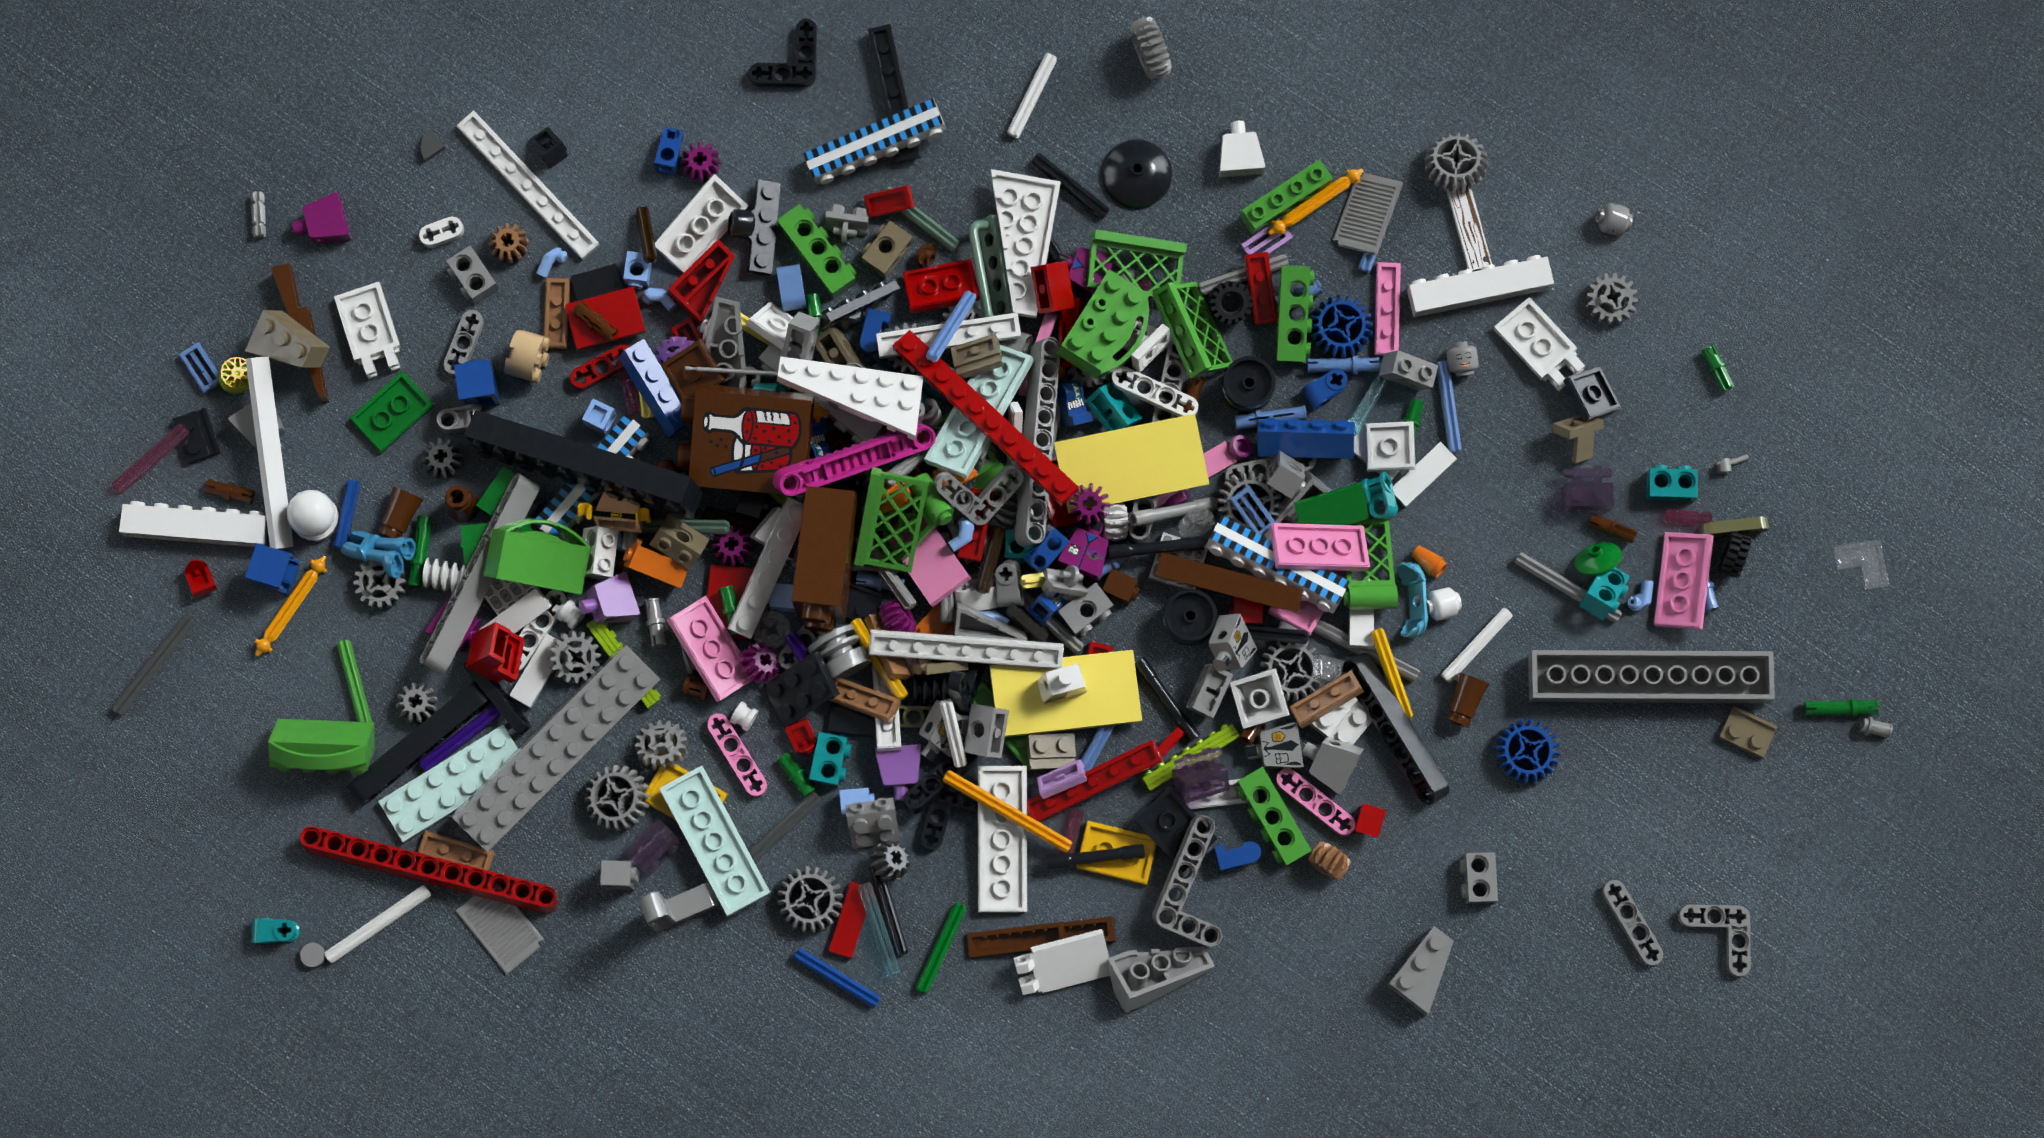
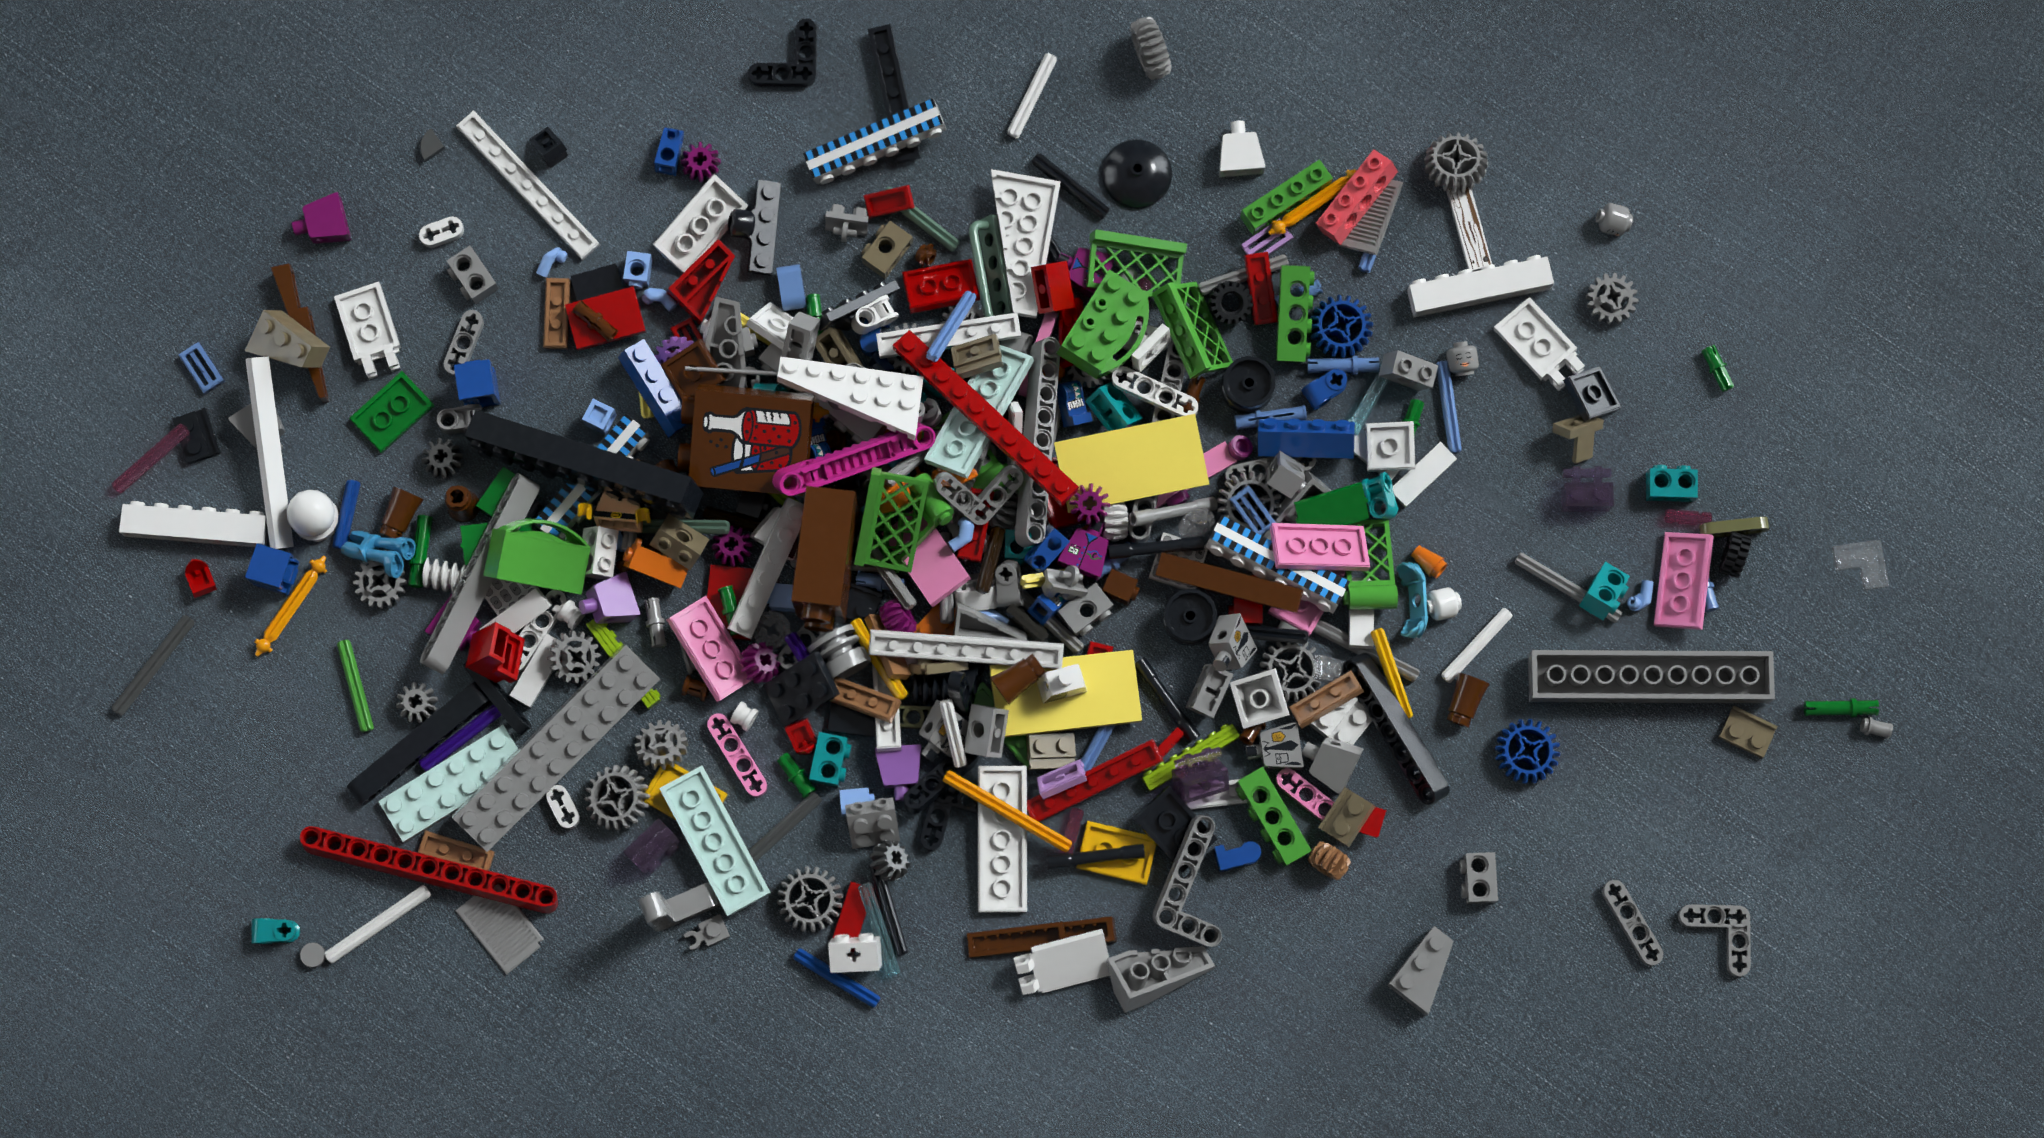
reddish brown pin [204,479,255,505] -> none
lime wheel [218,357,249,394] -> none
light grey axle [250,191,266,238] -> none
bright green piece [268,719,375,775] -> none
medium nougat gear [488,223,529,264] -> none
tan brick [505,330,551,383] -> none
red beam [570,345,629,390] -> none
light grey brick [600,860,639,890] -> none
clear pink axle [617,369,641,415] -> none
dark brown axle [636,206,657,264] -> none
bright green brick [777,204,857,300] -> none
green axle [916,902,966,994] -> none
bright pink tile [1374,262,1401,356] -> none
green dish [1574,542,1622,576] -> none
reddish brown axle [1588,513,1637,543] -> none
light grey hand [1717,454,1749,474] -> none
none -> white beam [546,785,580,829]
none -> light grey plate [684,914,730,950]
none -> light grey plate [742,327,758,357]
none -> white brick [828,933,882,973]
none -> white piece [851,295,899,334]
none -> reddish brown plant [990,654,1046,705]
none -> coral brick [1316,149,1398,245]
none -> dark tan plate [1318,787,1375,847]

